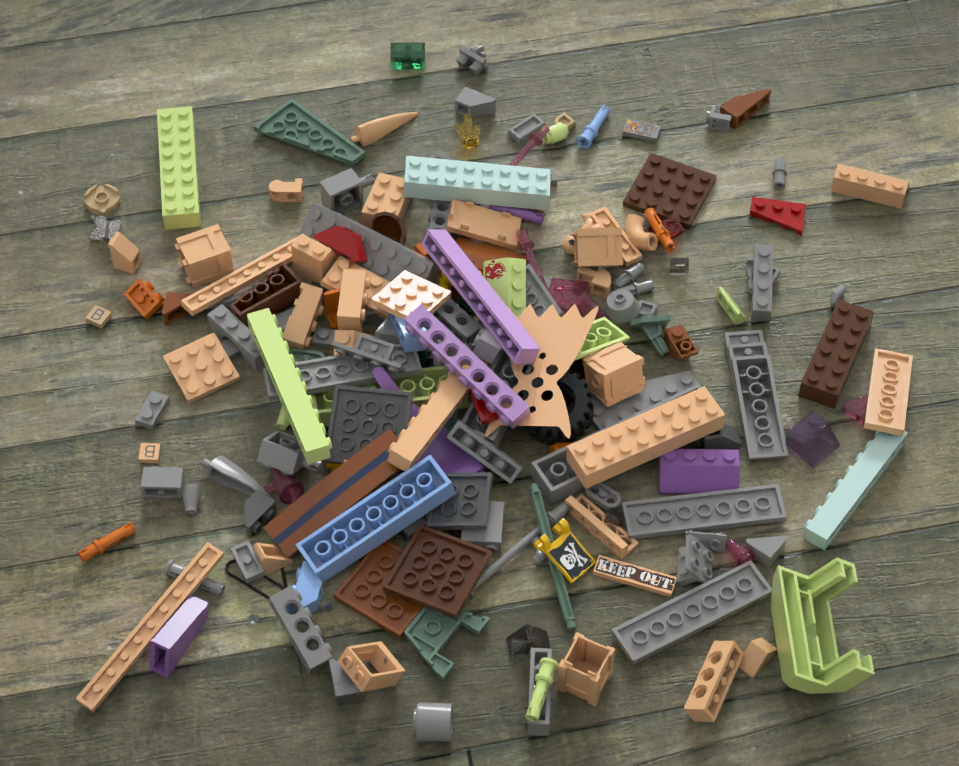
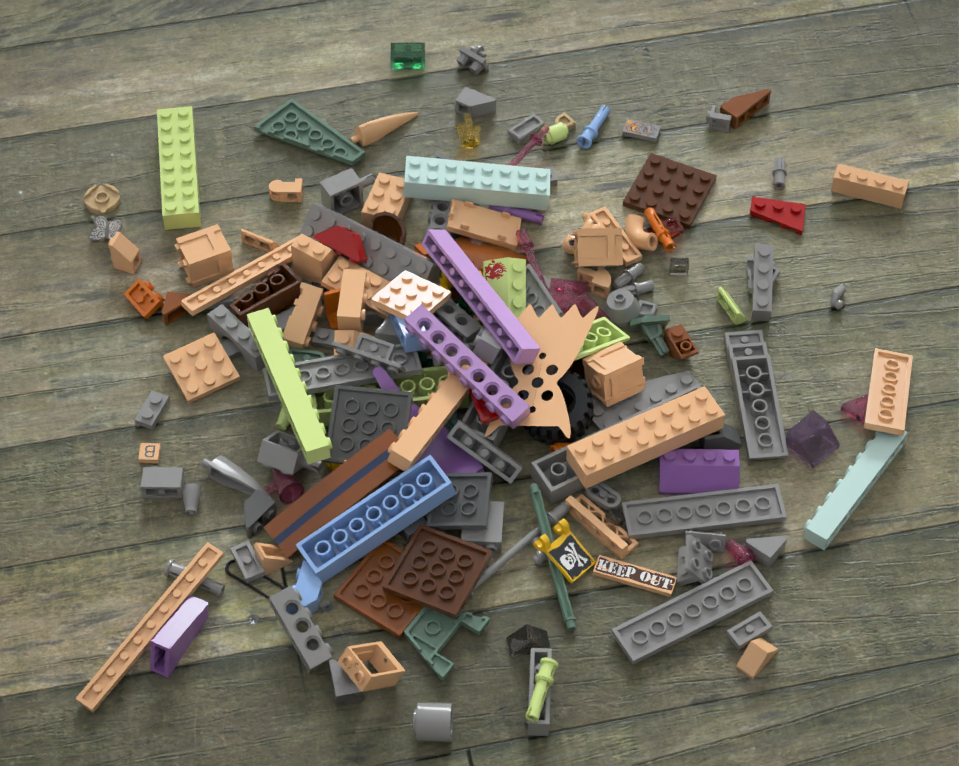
orange pin [77,522,136,563] -> none
tan tile [85,305,112,329] -> none
light nougat container [557,632,615,706] -> none
light nougat brick [684,641,744,722] -> none
yellowish green wedge [771,558,875,694] -> none
reddish brown brick [798,300,874,409] -> none
none -> light nougat slope [241,229,280,253]
none -> light grey plate [726,611,773,650]

